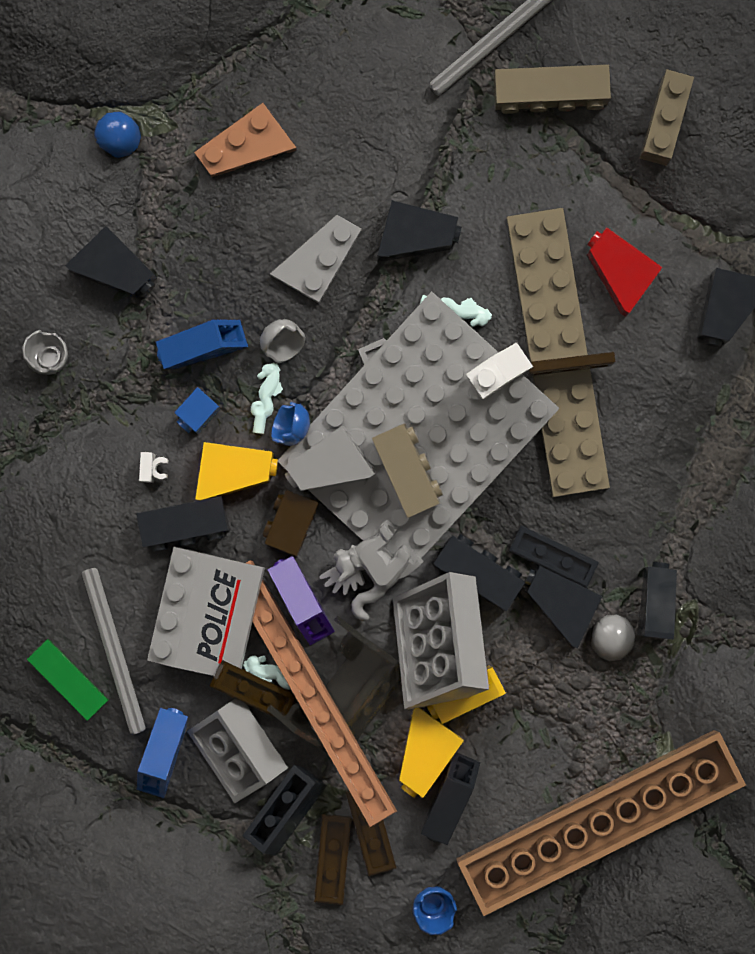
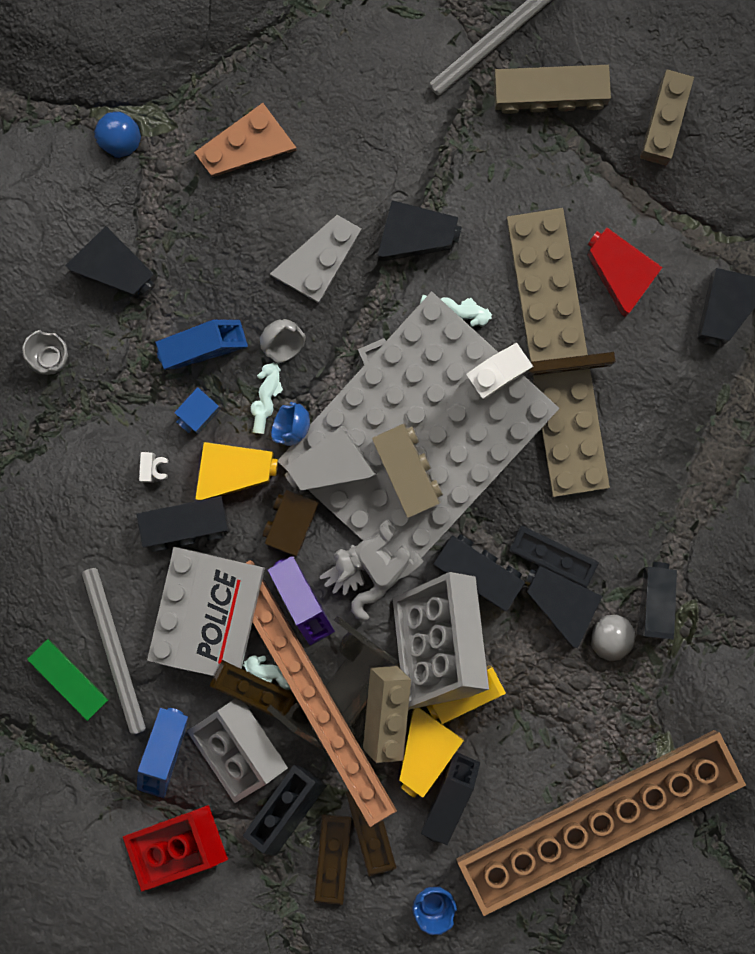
none -> red slope [123,805,228,892]
none -> dark tan brick [363,666,411,763]

